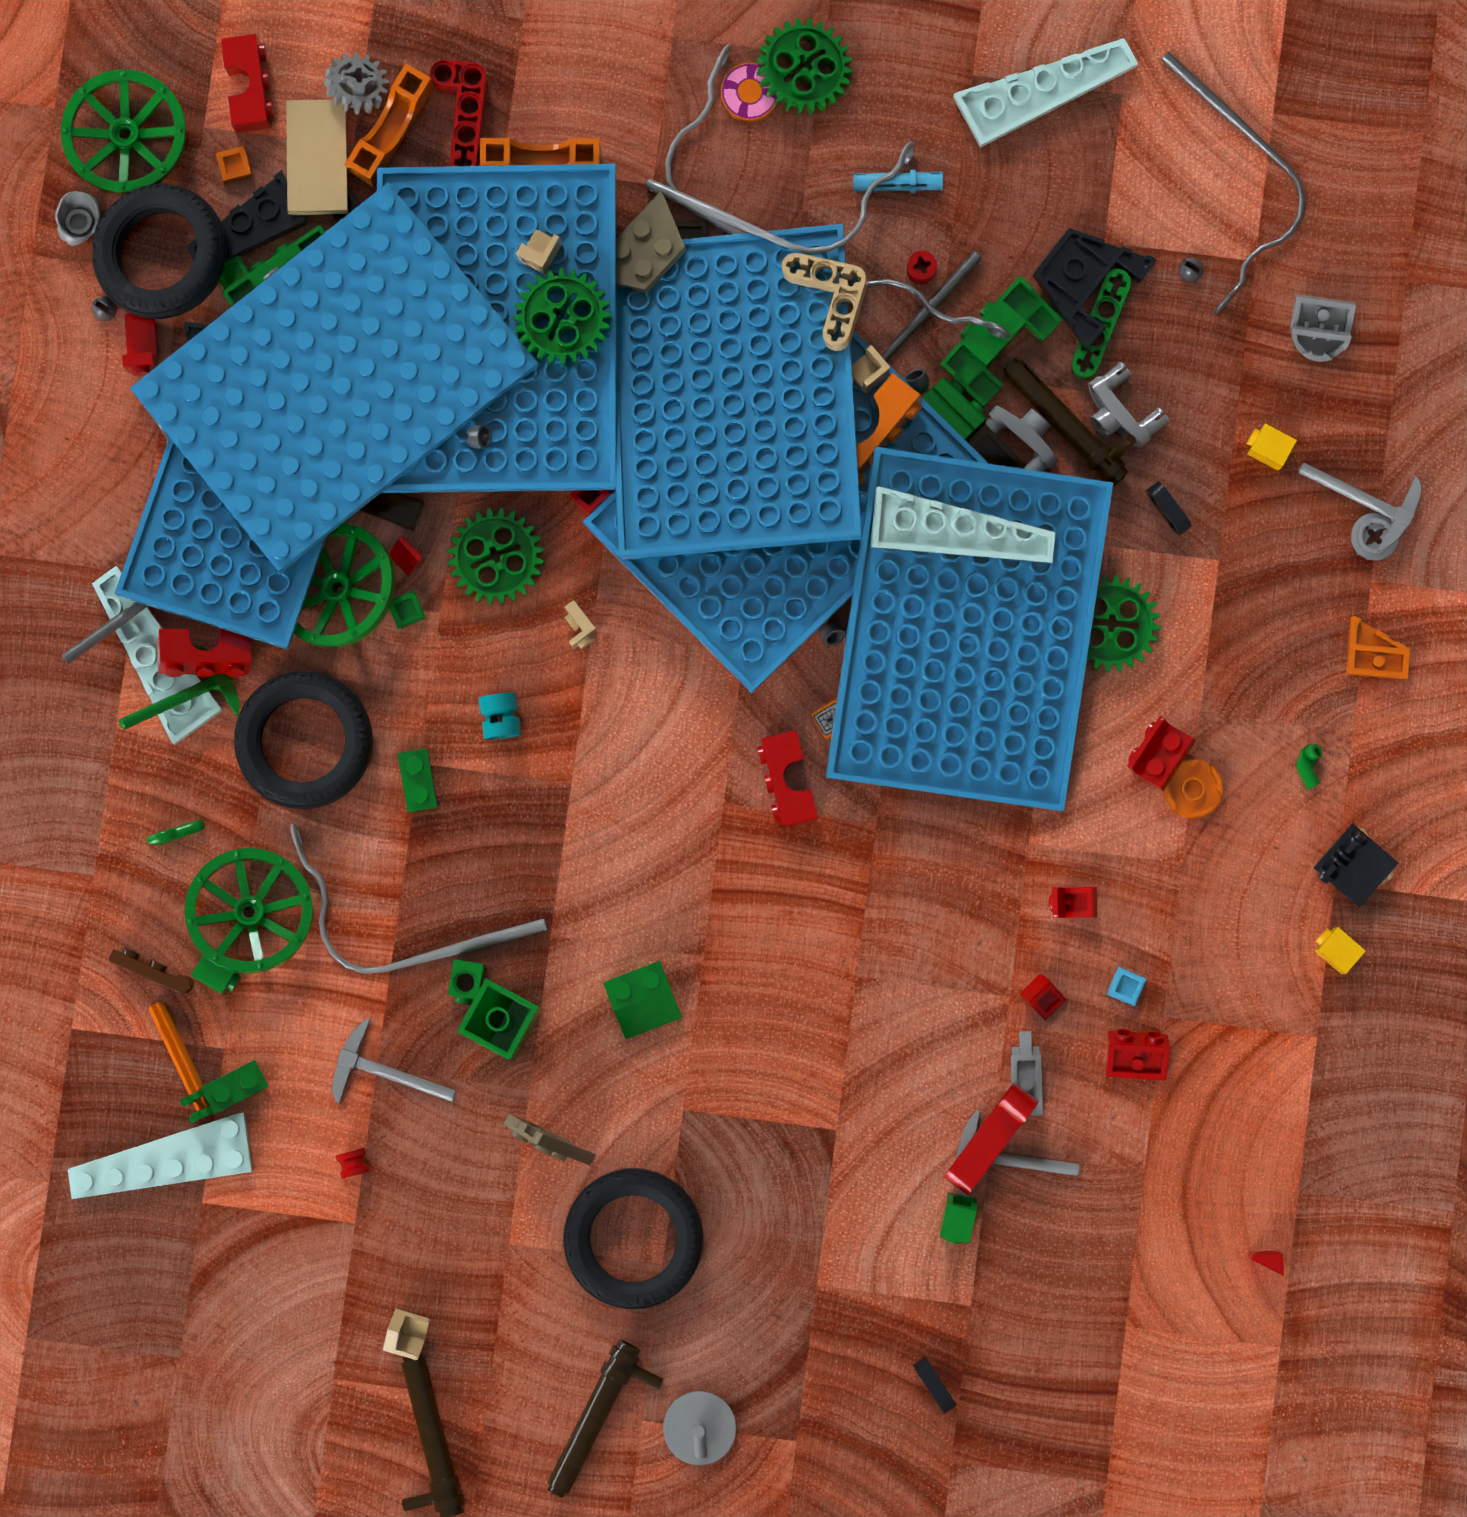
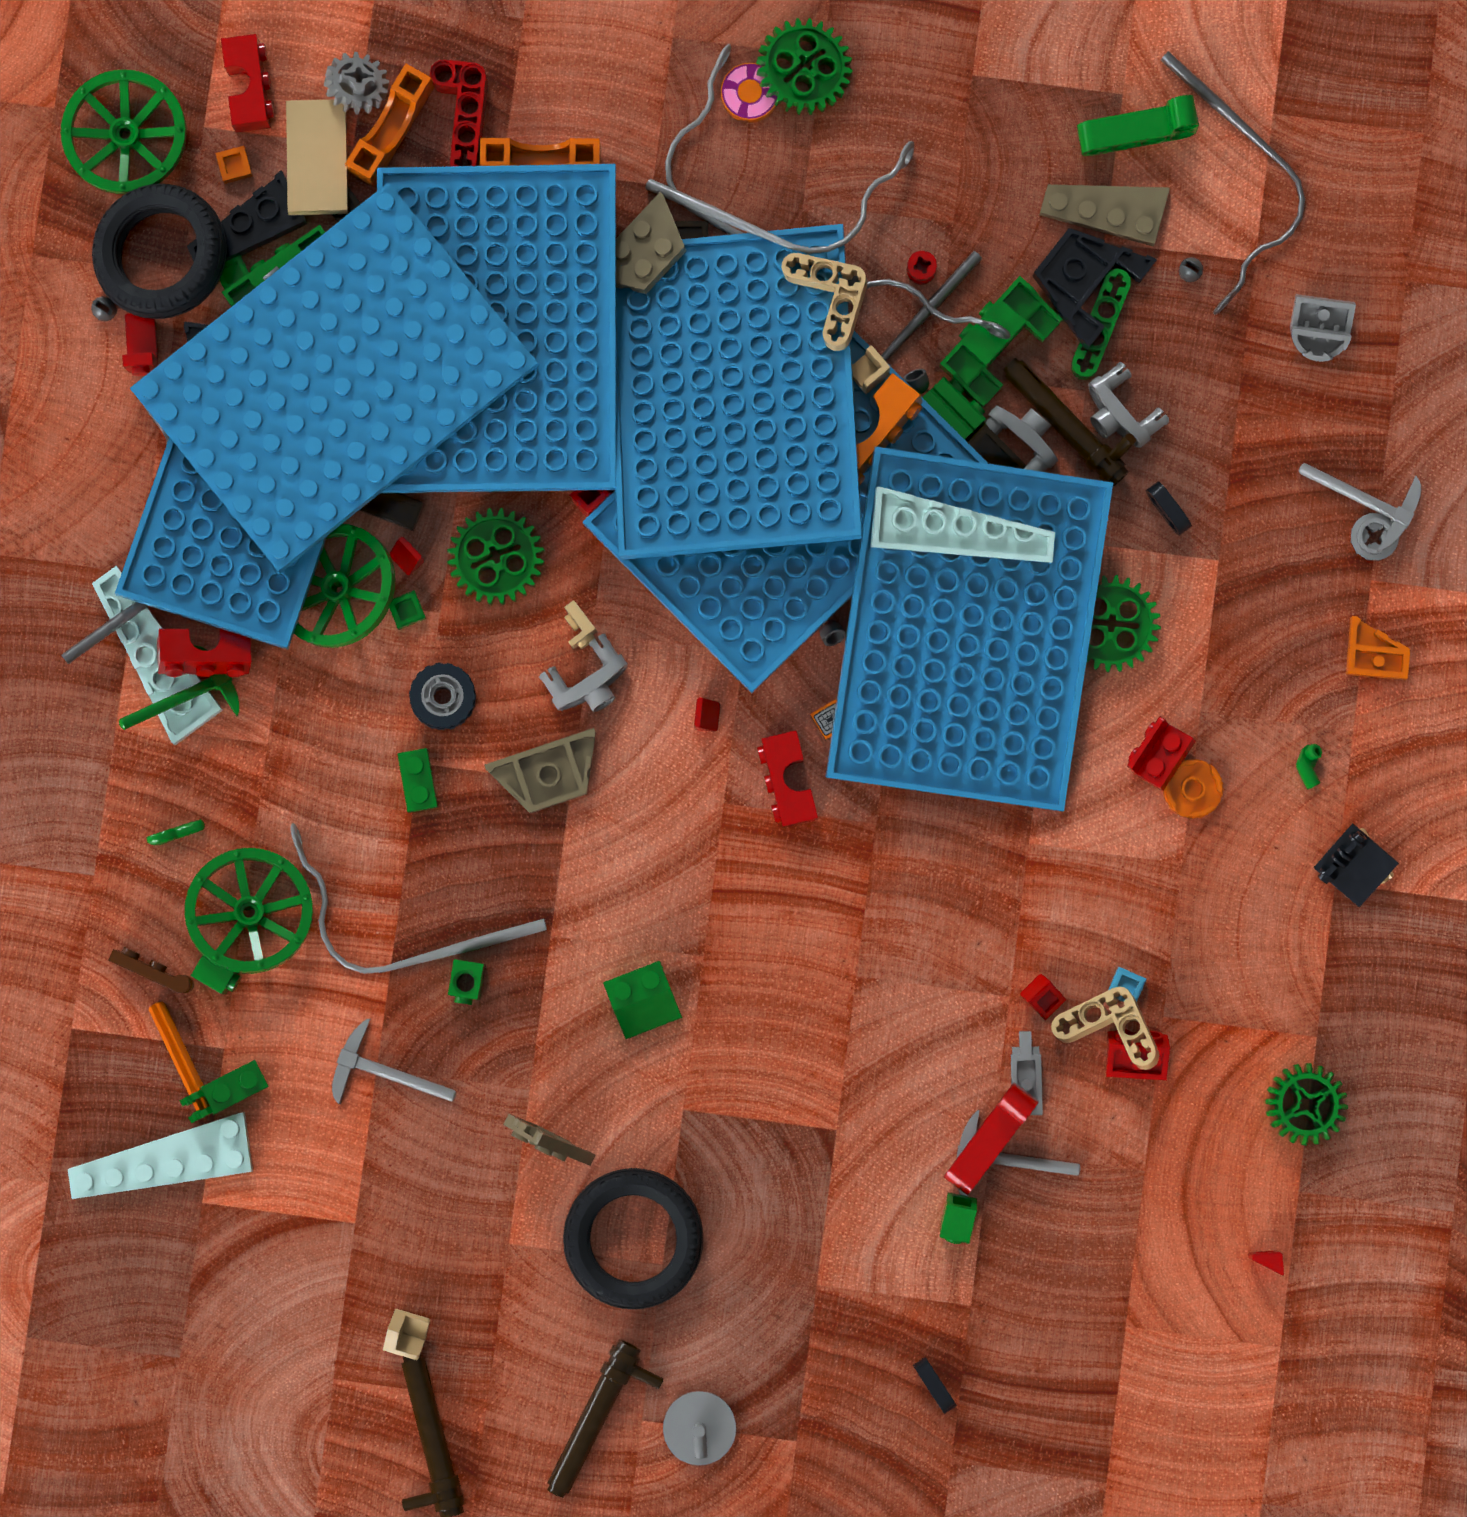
light grey hair [55,191,102,246] -> none
black tyre [234,671,373,809] -> none
red wheel [335,1148,371,1179] -> none
green slope [457,978,543,1062] -> none
dark grey hinge [466,424,492,449] -> none
teal wheel [478,692,522,740] -> none
green gear [513,268,612,367] -> none
tan panel [516,230,562,275] -> none
medium azure pin [853,169,943,194] -> none
light aqua wing [953,38,1138,148] -> none
red bracket [1049,887,1098,918] -> none
yellow brick [1246,423,1297,471] -> none
yellow brick [1314,927,1366,974] -> none
none -> black wheel [409,663,476,730]
none -> dark tan wing [484,728,596,813]
none -> light grey connector [539,634,628,712]
none -> red slope [694,697,720,732]
none -> dark tan wing [1039,184,1170,246]
none -> tan beam [1051,987,1159,1070]
none -> green beam [1077,95,1199,156]
none -> green gear [1265,1063,1348,1146]

